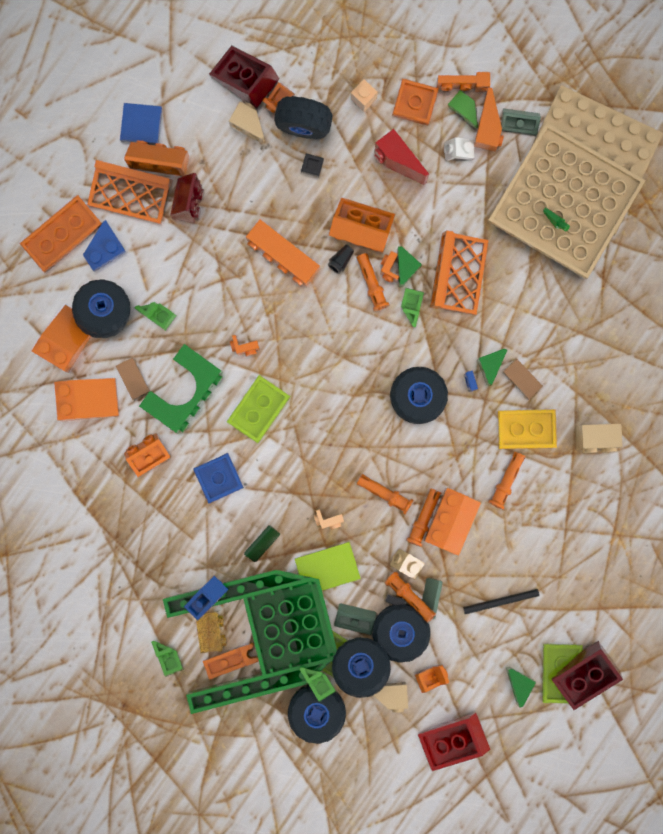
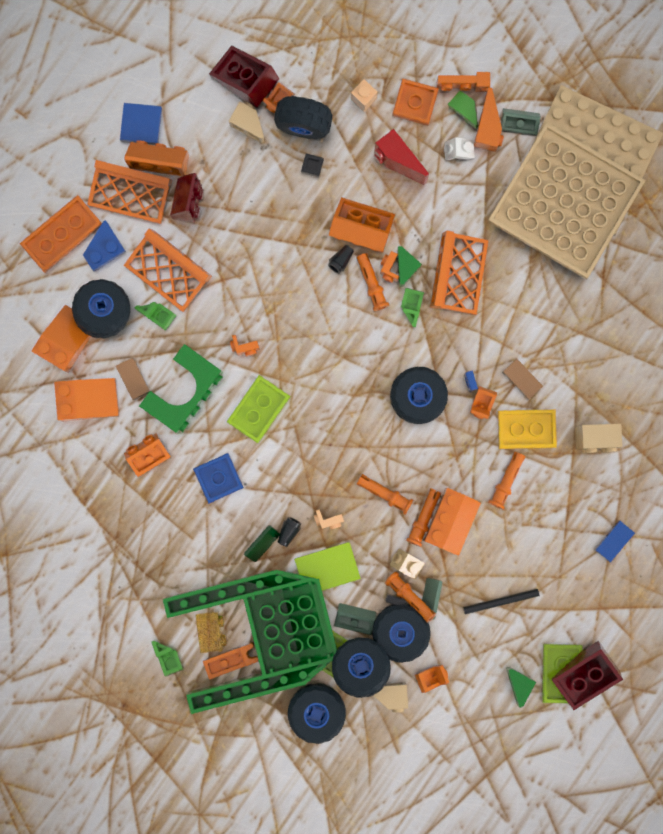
blue slope [184,576,228,621] -> none
orange brick [246,219,320,286] -> none
bright green slope [300,668,336,702] -> none
red slope [418,713,490,771] -> none
green slope [477,349,507,386] -> none
green bar [543,207,570,232] -> none
none -> orange fence [124,229,212,312]
none -> black cone [277,517,301,547]
none -> orange bracket [470,386,497,419]
none -> blue tile [595,520,635,562]

